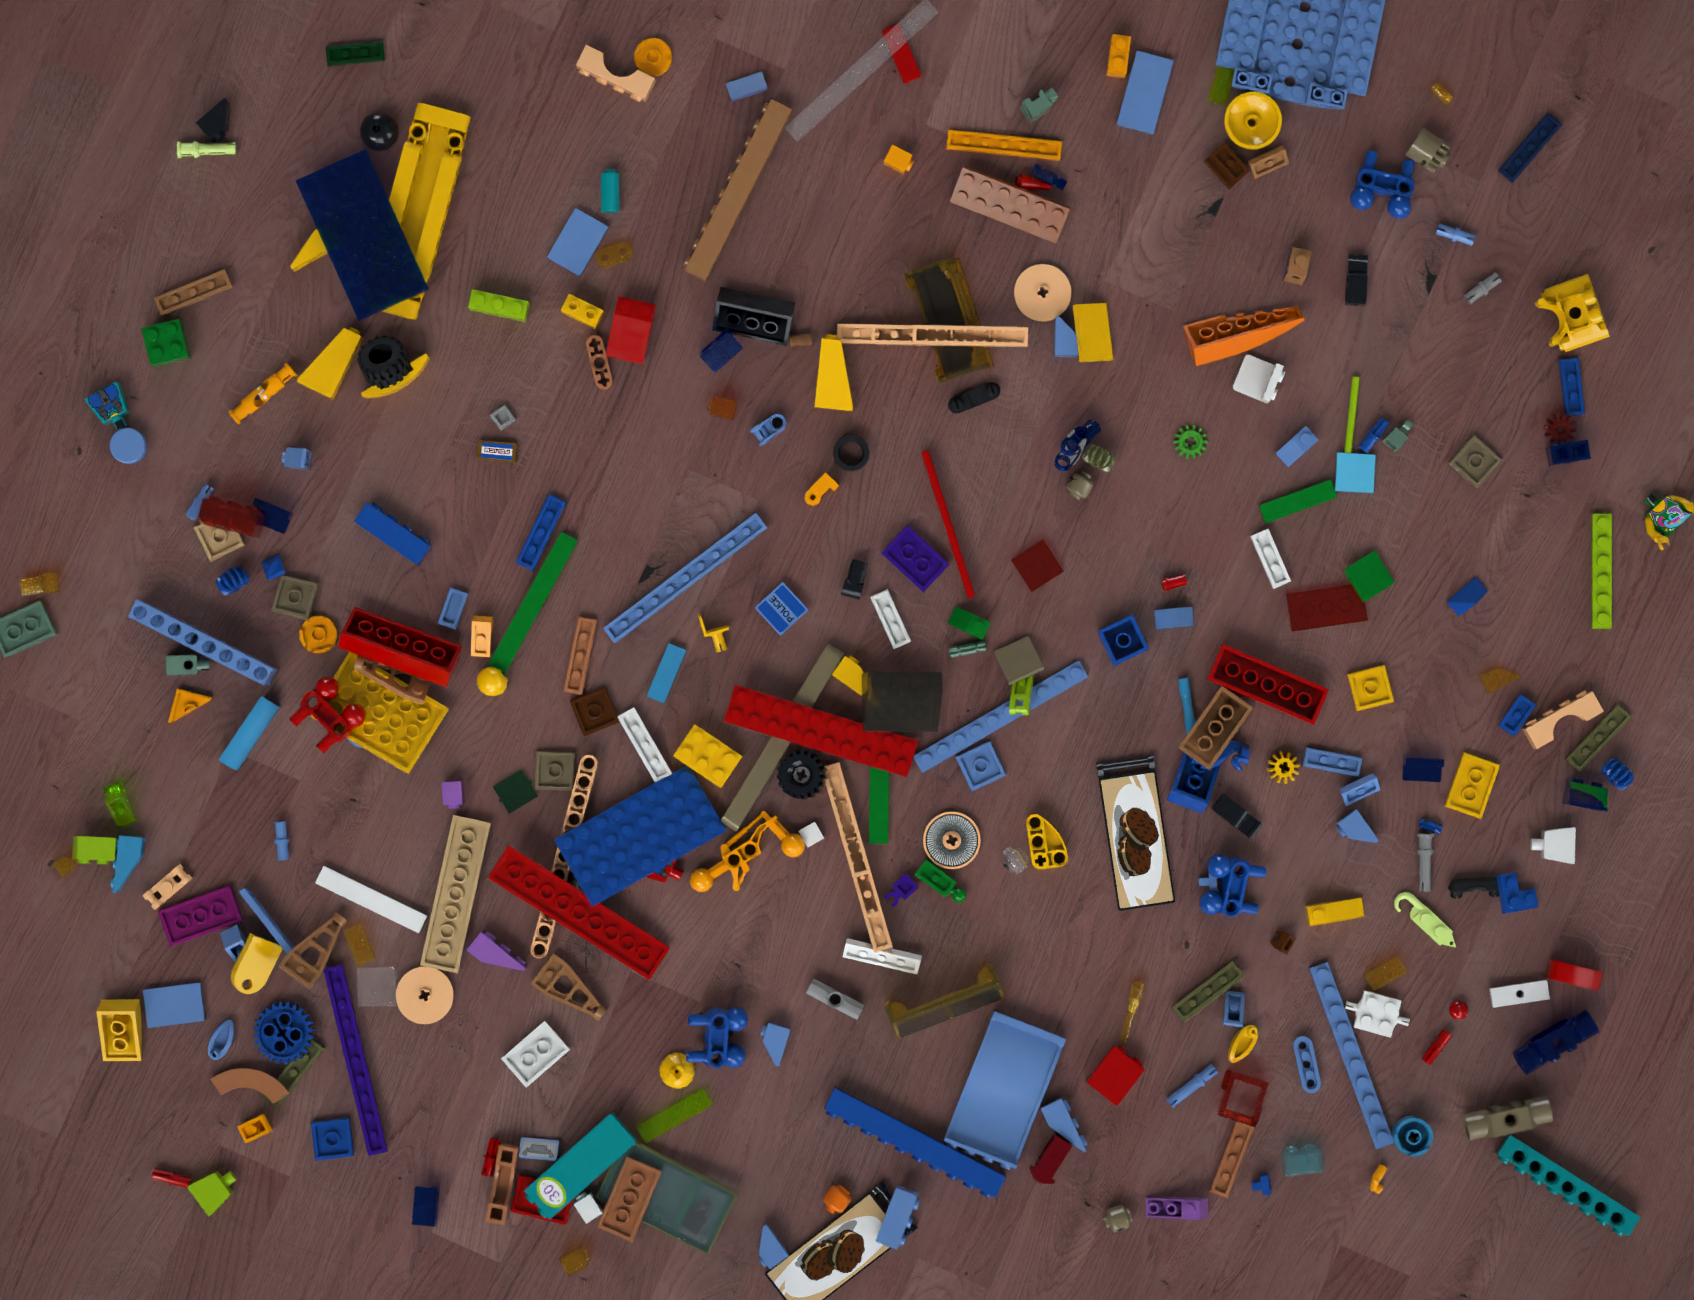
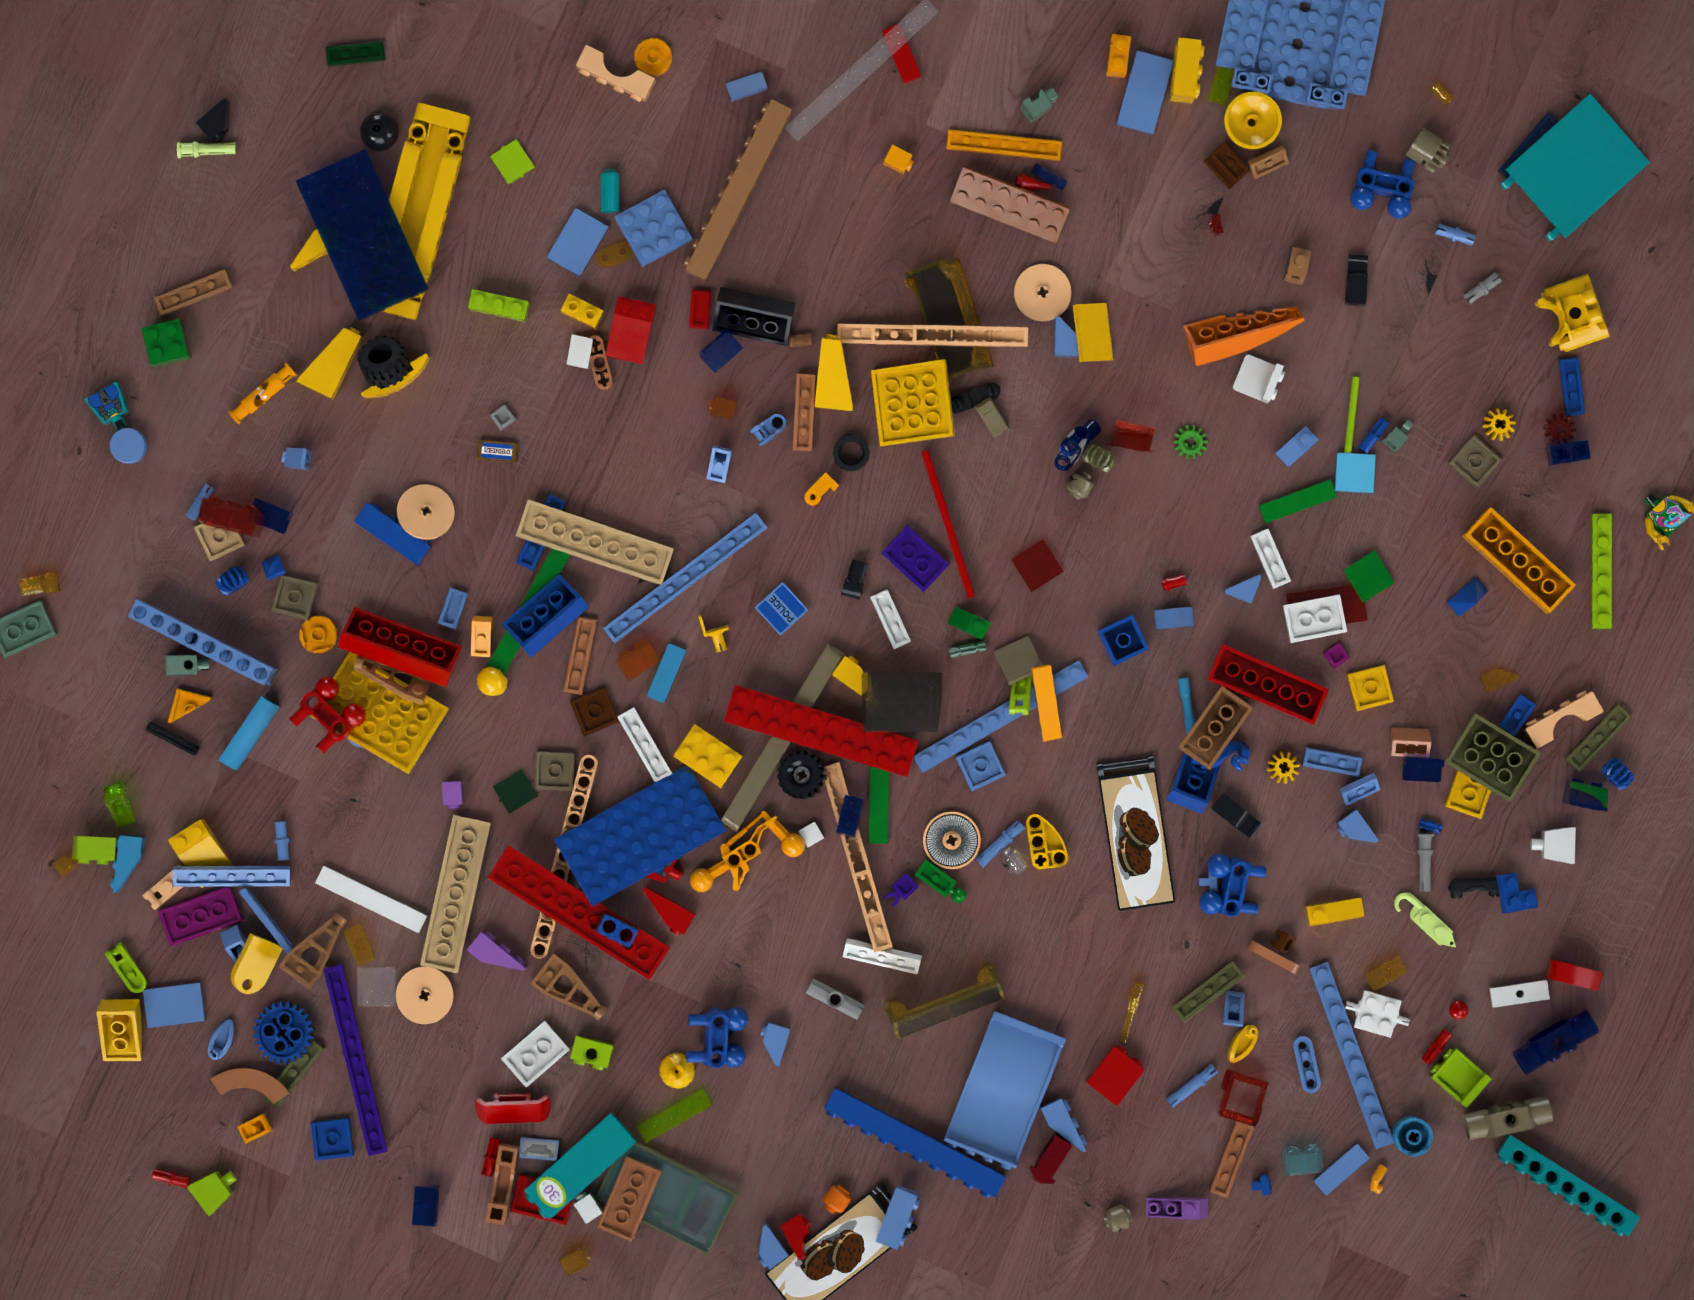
none -> lime plate [105,942,147,993]
none -> black axle [146,722,200,756]
none -> yellow slope [168,819,233,888]
none -> medium blue plate [173,866,290,887]
none -> light nougat piece [397,484,455,540]
none -> red piece [474,1092,551,1124]
none -> lime piece [490,139,535,184]
none -> blue slope [501,574,589,657]
none -> tan plate [516,499,674,585]
none -> white sticker [567,335,593,369]
none -> lime brick [570,1035,614,1070]
none -> blue piece [595,912,638,948]
none -> medium blue plate [614,190,693,268]
none -> clear orange brick [616,640,661,681]
none -> red slope [643,886,696,936]
none -> red tile [689,290,711,330]
none -> medium blue slope [706,445,732,483]
none -> red arch [780,1214,812,1261]
none -> nougat plate [793,374,816,452]
none -> clear blue brick [836,795,864,839]
none -> yellow plate [871,359,955,447]
none -> dark tan tile [974,396,1010,438]
none -> medium blue pin [975,820,1026,868]
none -> light orange tile [1031,664,1062,742]
none -> clear red piece [1105,420,1155,454]
none -> yellow brick [1169,38,1204,103]
none -> clear red plate [1208,214,1224,237]
none -> medium blue slope [1223,575,1261,604]
none -> nougat beam [1247,940,1300,975]
none -> white plate [1283,594,1347,643]
none -> medium blue tile [1313,1143,1370,1196]
none -> magenta tile [1323,642,1350,669]
none -> nougat brick [1390,727,1432,758]
none -> lime panel [1429,1047,1492,1108]
none -> olive slope [1445,712,1541,802]
none -> light orange brick [1461,507,1576,614]
none -> yellow gear [1482,408,1516,441]
none -> teal flag [1500,94,1650,241]

